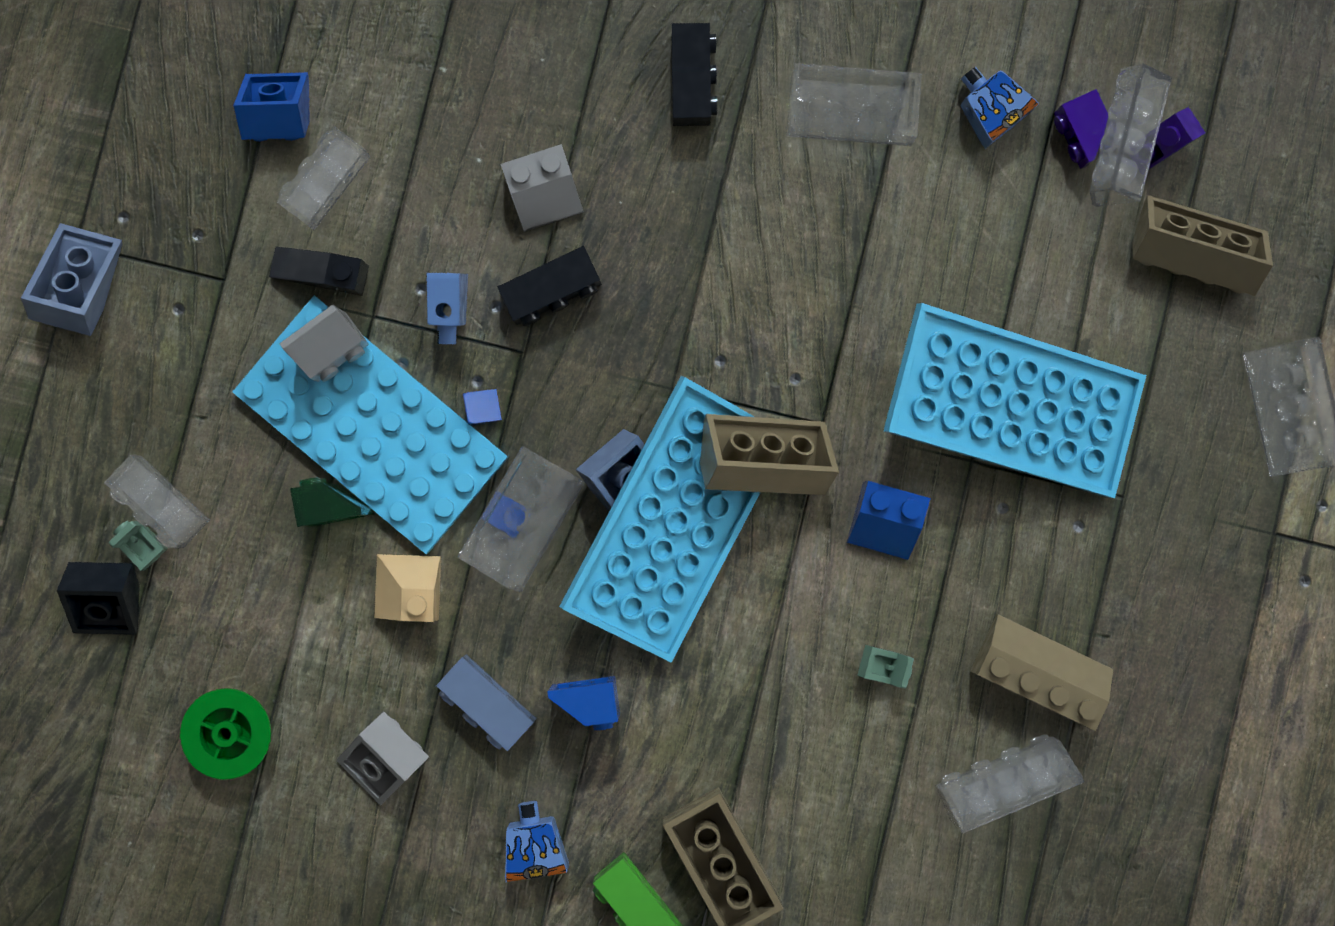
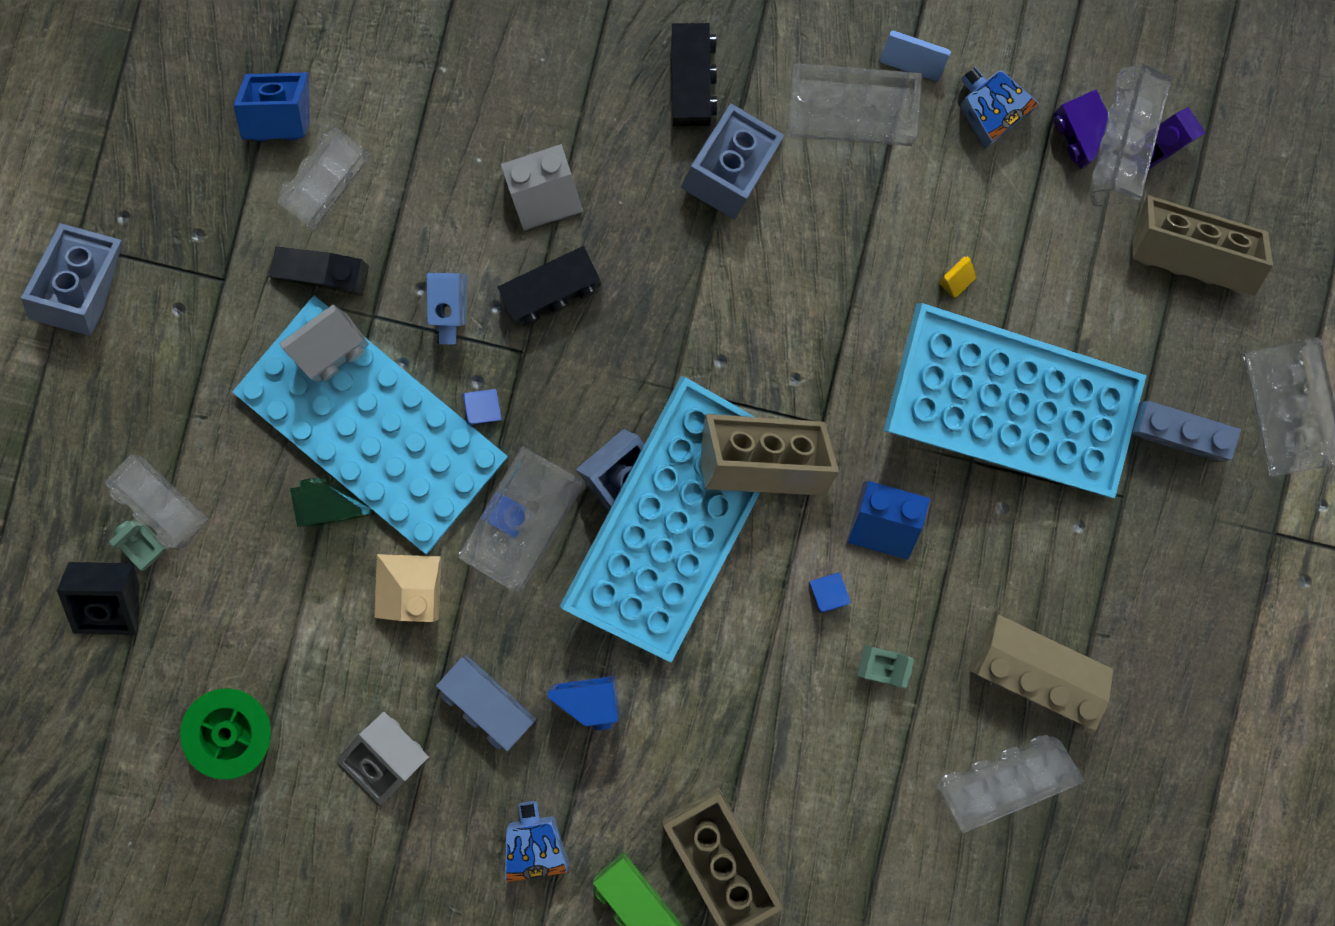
none -> sand blue slope [681,103,784,220]
none -> blue slope [809,572,851,613]
none -> light blue slope [880,30,951,81]
none -> yellow slope [939,256,976,298]
none -> sand blue brick [1131,401,1241,462]

